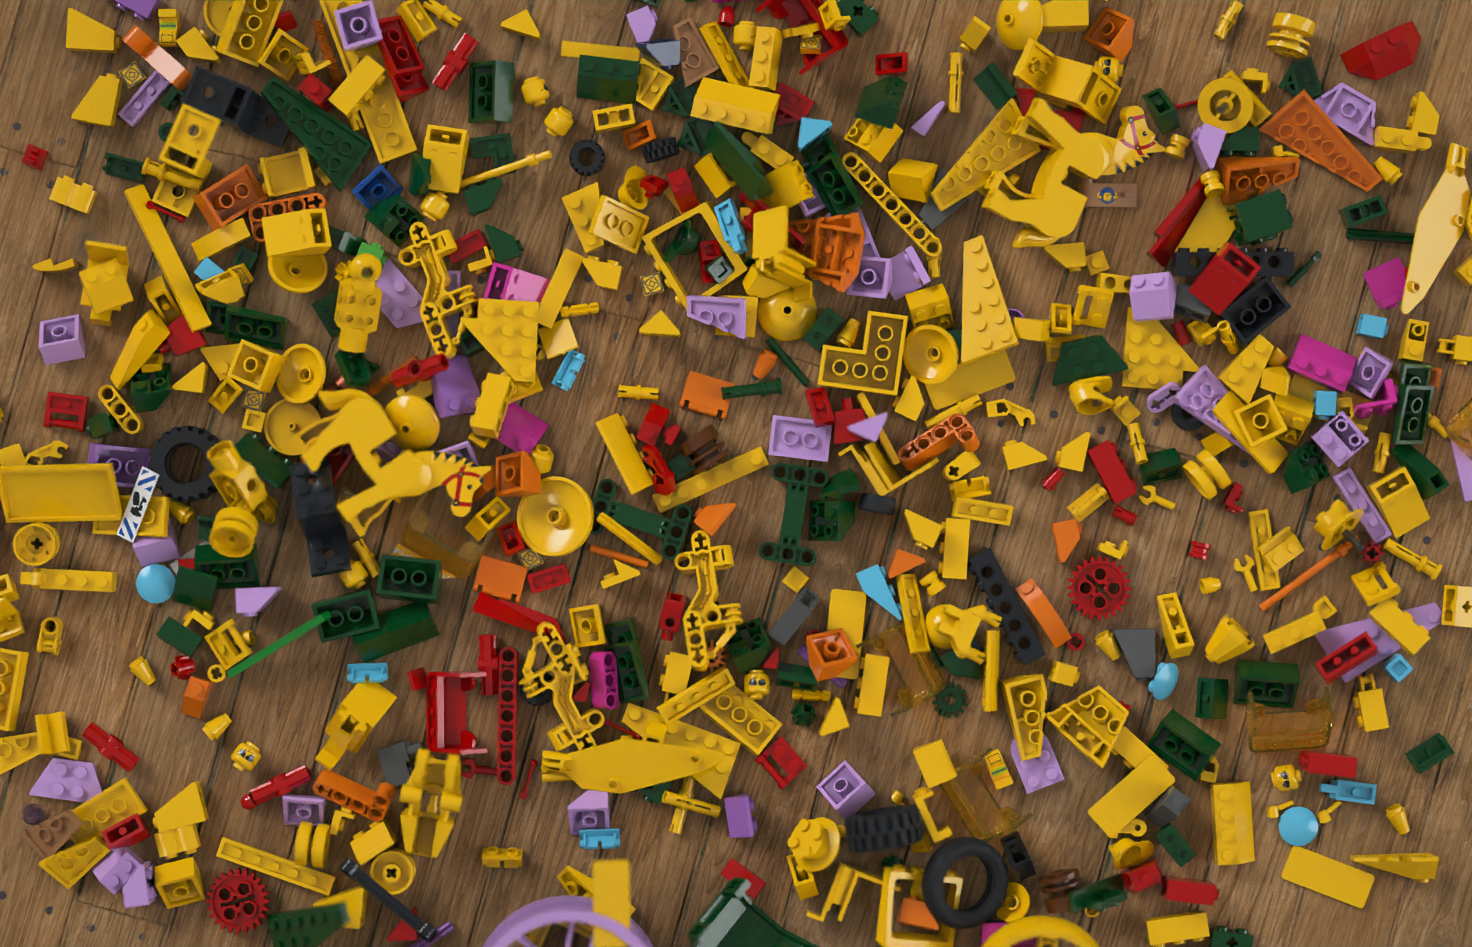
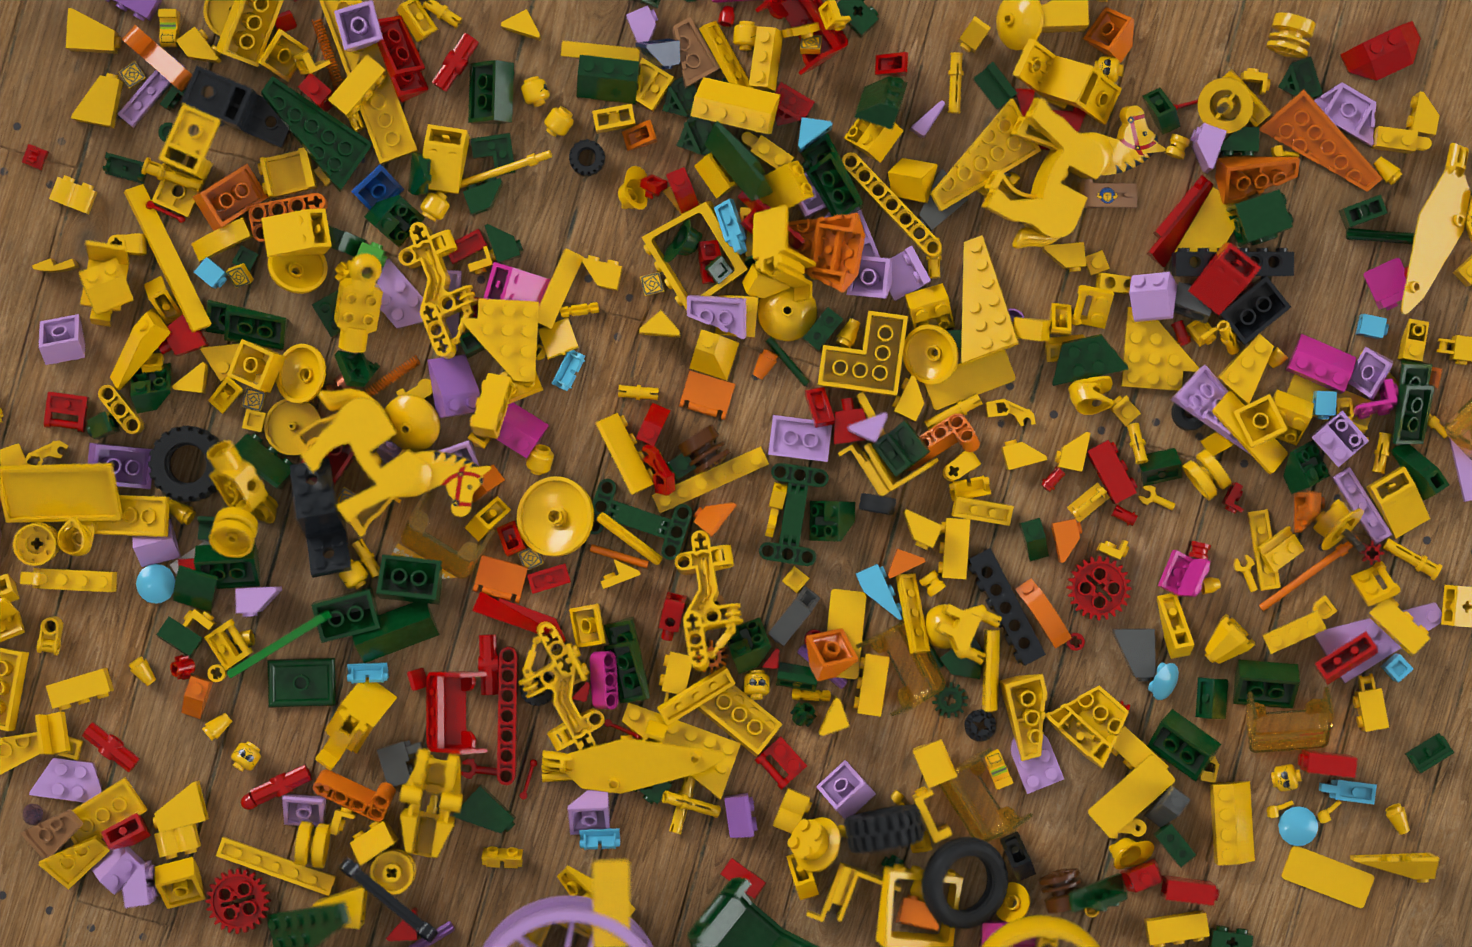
white sticker [116,466,159,543] -> none
yellow slope [195,269,245,304] -> none
red piece [391,353,450,388] -> none
orange slope [495,451,541,497] -> none
yellow wedge [562,182,605,254] -> none
yellow plate [588,195,650,254] -> none
black tyre [641,137,680,164] -> none
red plate [663,424,681,446] -> none
dark green pin [721,377,783,400] -> none
dark green slope [819,468,861,502] -> none
yellow slope [1048,660,1080,687] -> none
yellow cone [1095,630,1121,661] -> none
lavender beam [1147,382,1181,413] -> none
yellow wheel [1200,170,1225,197] -> none
yellow pin [1213,0,1244,41] -> none
yellow slope [1260,365,1290,396] -> none
dark green piece [1286,251,1322,288] -> none
none -> yellow brick [46,668,114,711]
none -> yellow helmet [57,517,95,556]
none -> yellow piece [107,233,147,255]
none -> dark green piece [267,658,336,708]
none -> dark green slope [453,784,516,834]
none -> yellow slope [689,329,739,381]
none -> yellow piece [765,482,788,537]
none -> yellow brick [773,788,812,834]
none -> dark green slope [872,420,931,477]
none -> black gear [964,709,997,742]
none -> dark green slope [1019,518,1049,561]
none -> dark pink bracket [1158,550,1210,597]
none -> orange wedge [1294,492,1325,533]

